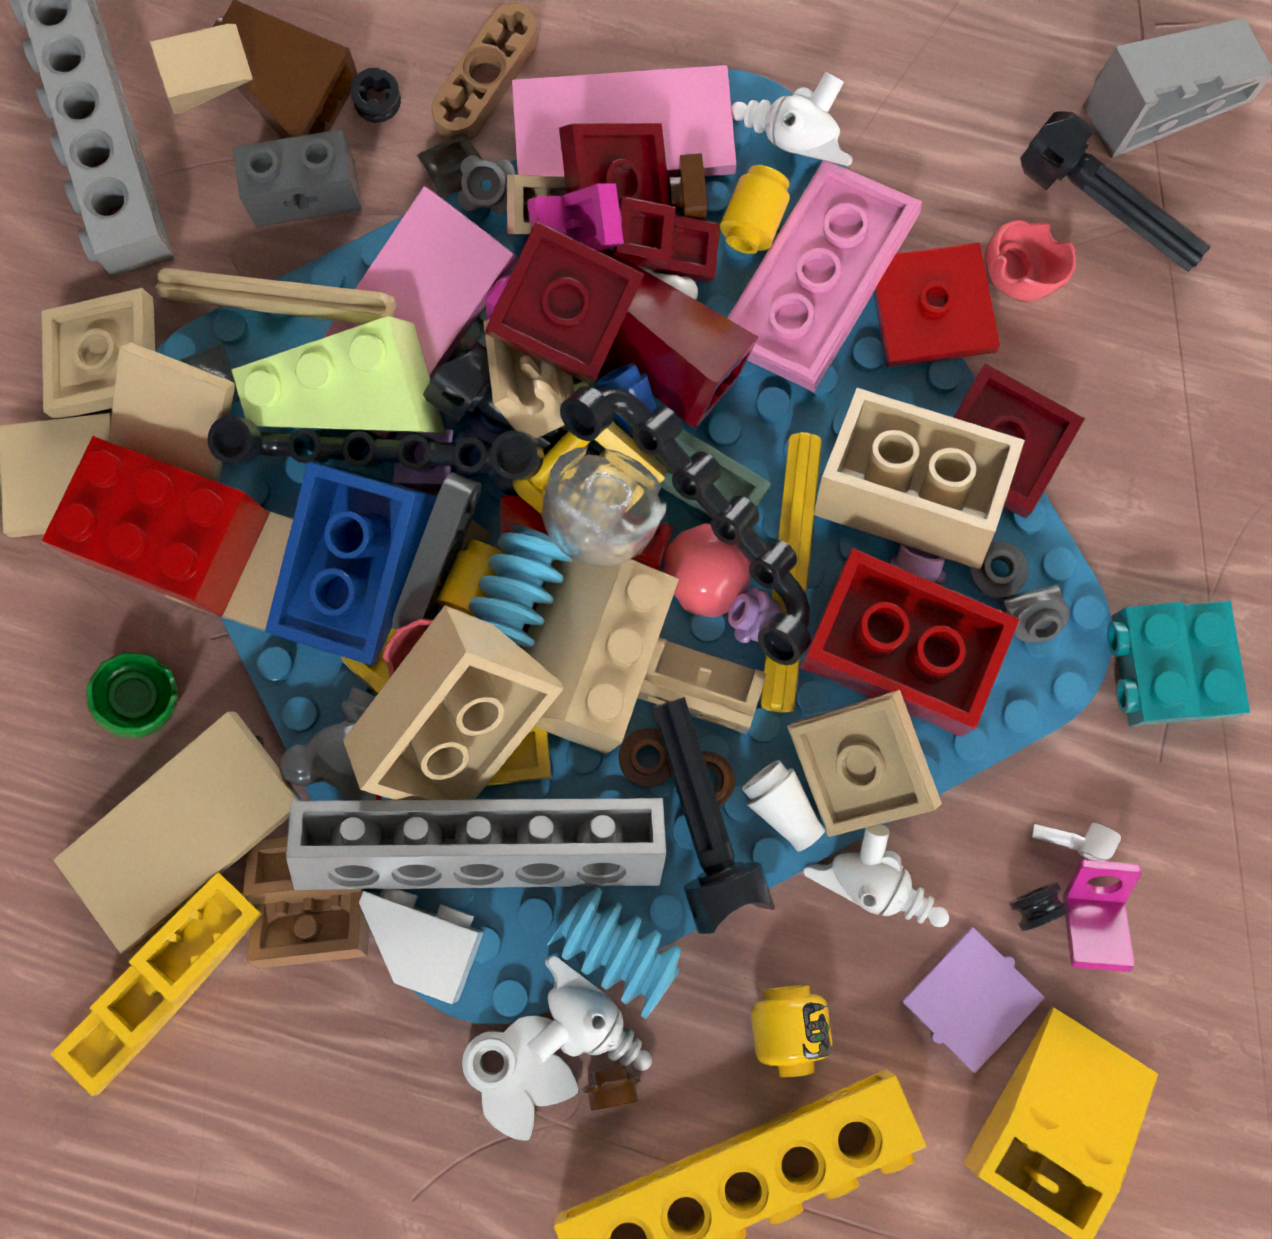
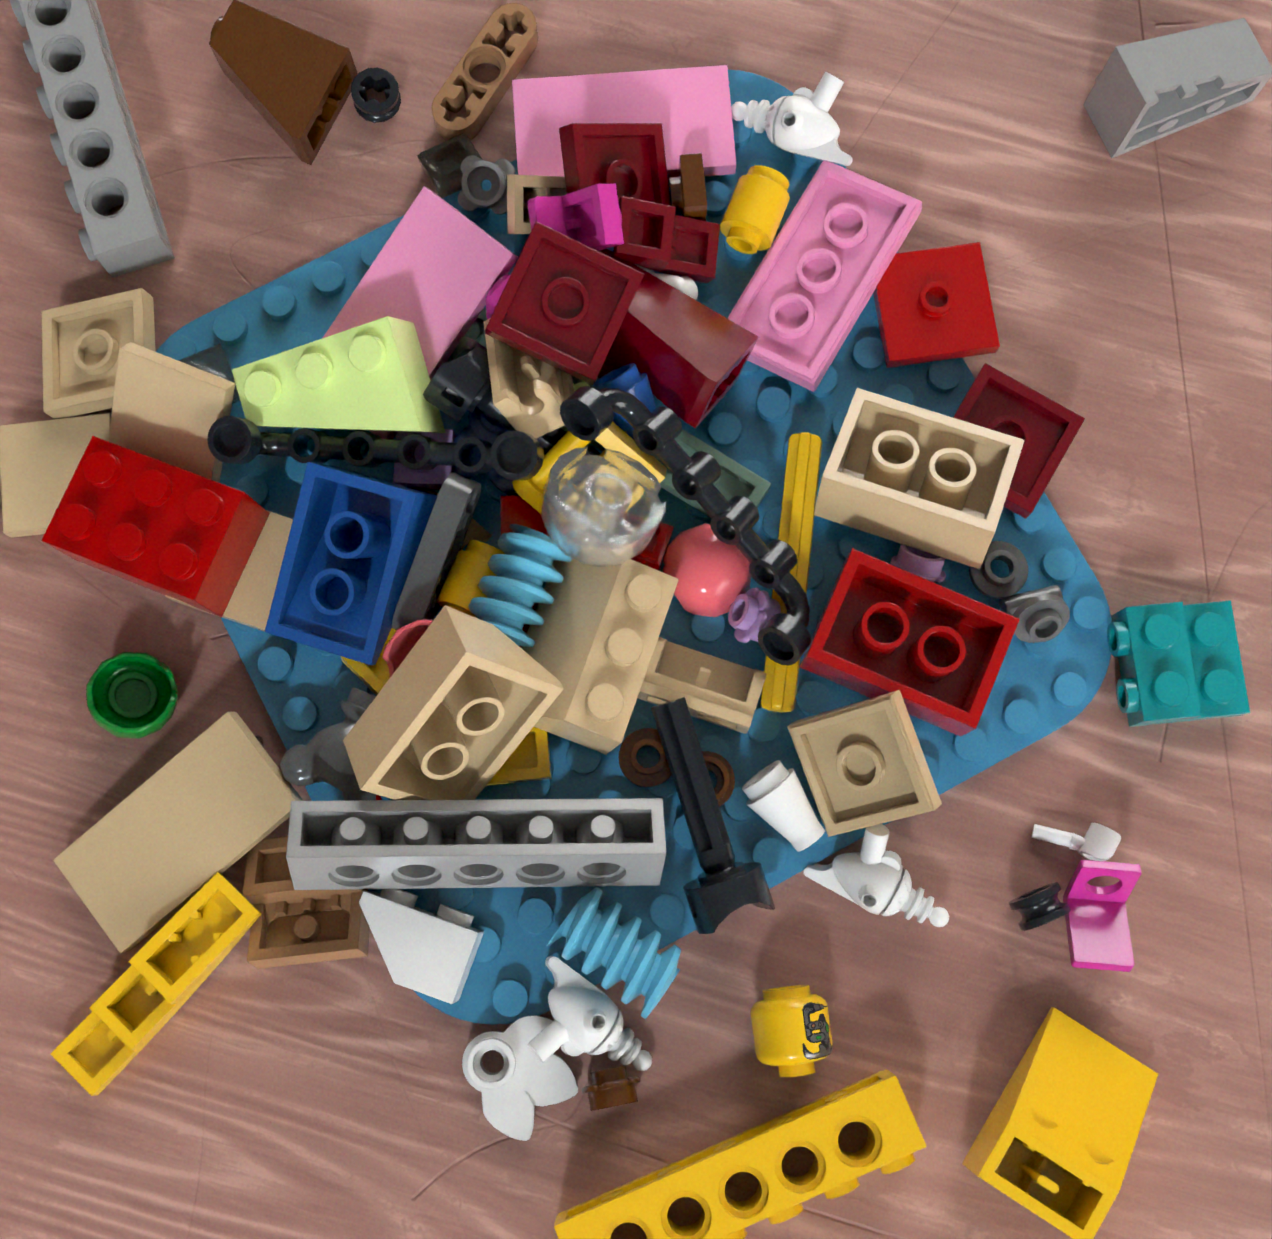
tan slope [150,24,253,114] -> none
tan axle [155,268,397,324] -> none
dark grey brick [233,129,362,227] -> none
lavender piece [901,927,1045,1074] -> none
coral hair [984,220,1076,303] -> none
black piece [1020,111,1211,272] -> none

